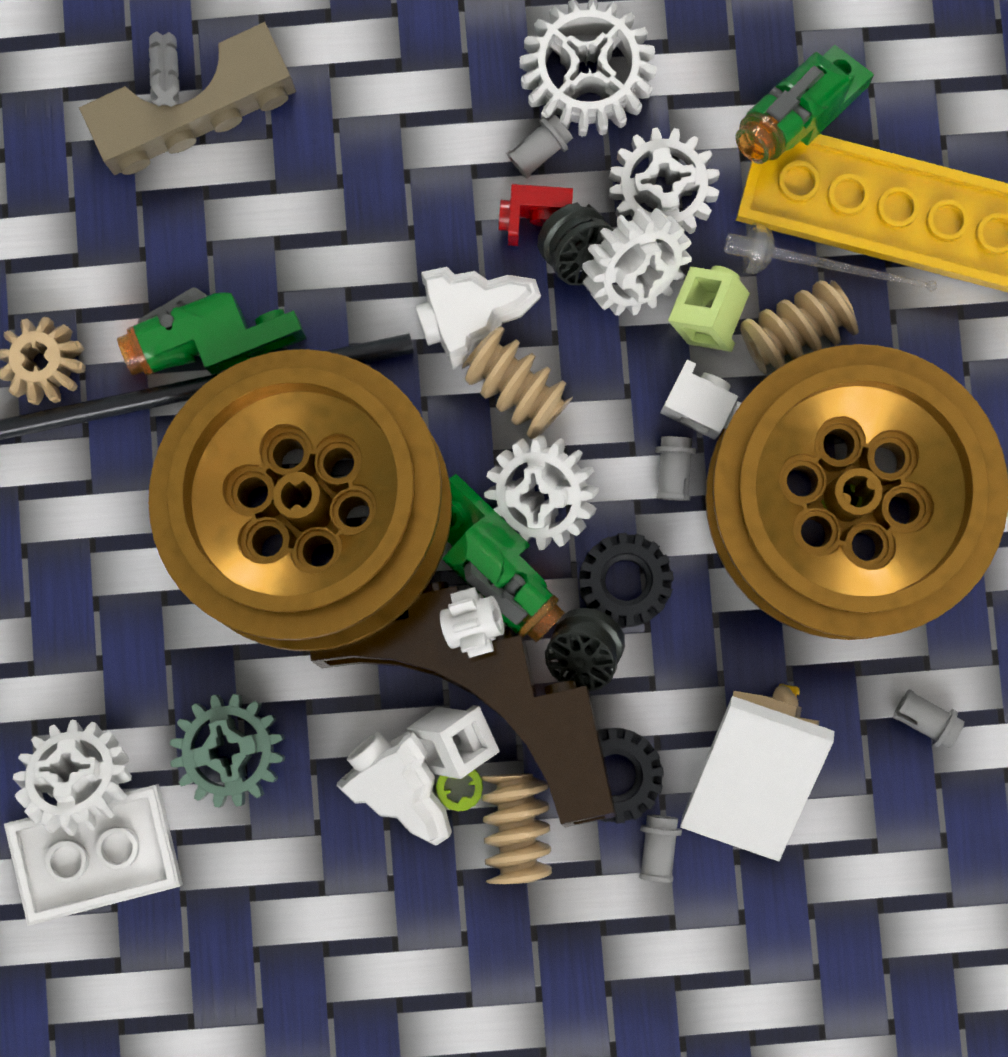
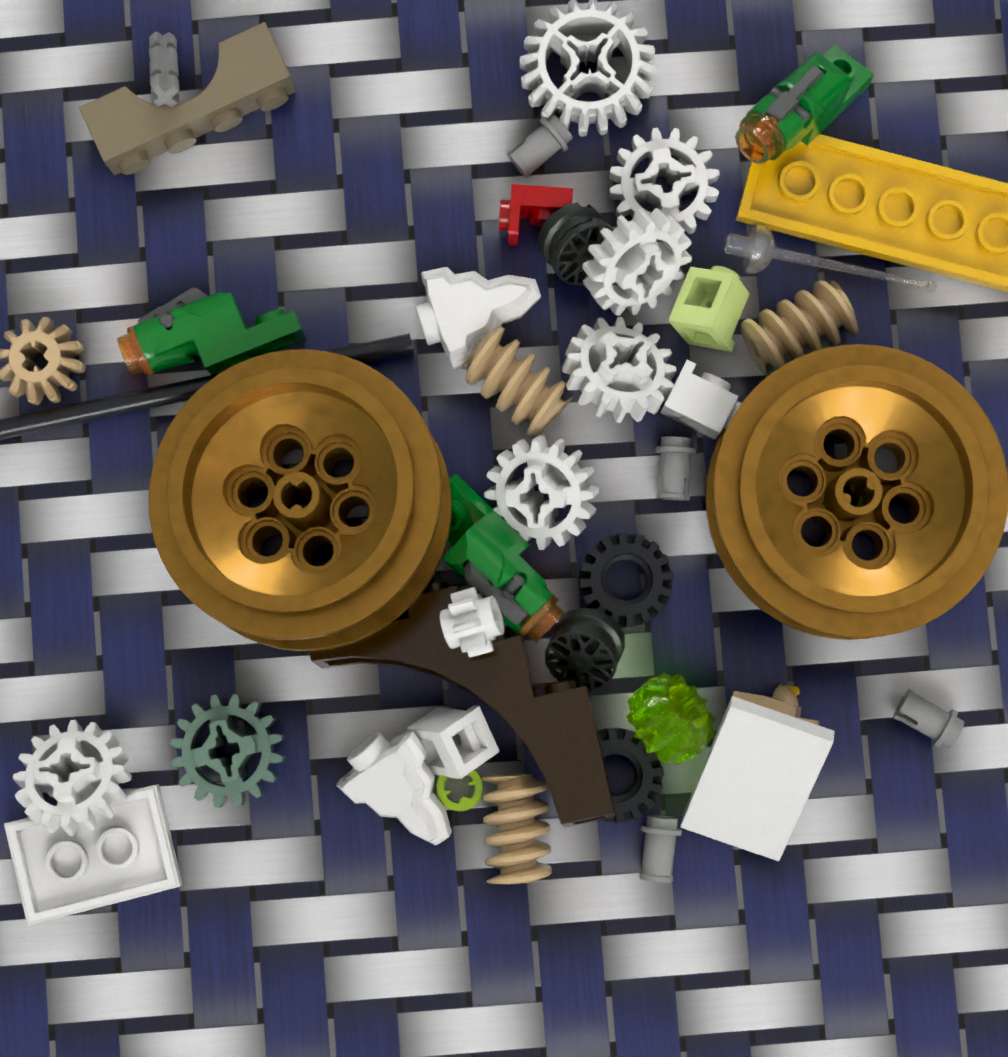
none -> white gear [562,317,677,423]
none -> clear neon green gear [626,672,715,765]

